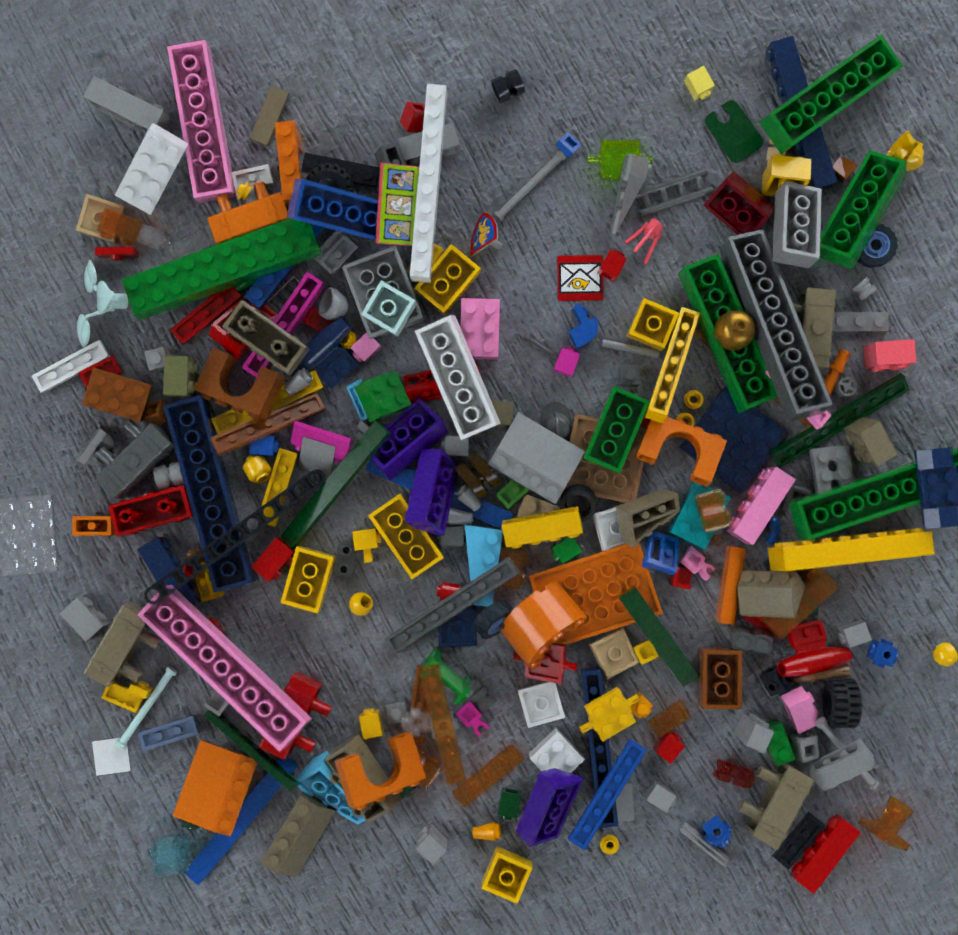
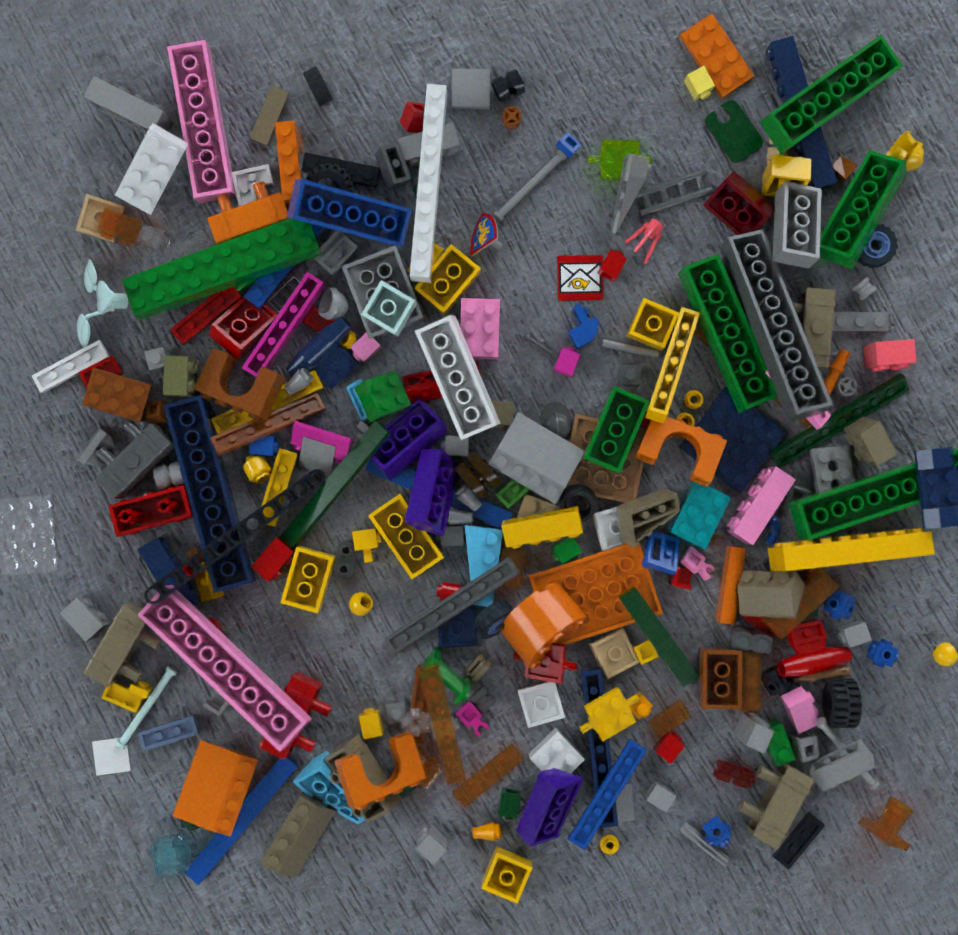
orange brick [72,516,115,536] -> none
red plate [95,246,139,261] -> none
dark green tile [204,710,300,792] -> none
dark tan piece [223,300,310,376] -> none
yellow plate [236,182,253,200] -> none
tile [376,163,419,246] -> none
clear orange brick [694,488,732,533] -> none
pearl gold cylinder [714,310,755,351] -> none
red brick [791,813,861,894] -> none
none -> black tyre [303,66,333,107]
none -> light grey tile [452,69,490,109]
none -> dark tan wheel [463,652,492,683]
none -> dark orange wheel [502,106,522,130]
none -> orange plate [679,13,754,99]
none -> clear orange brick [740,649,761,711]
none -> blue brick [823,589,856,620]

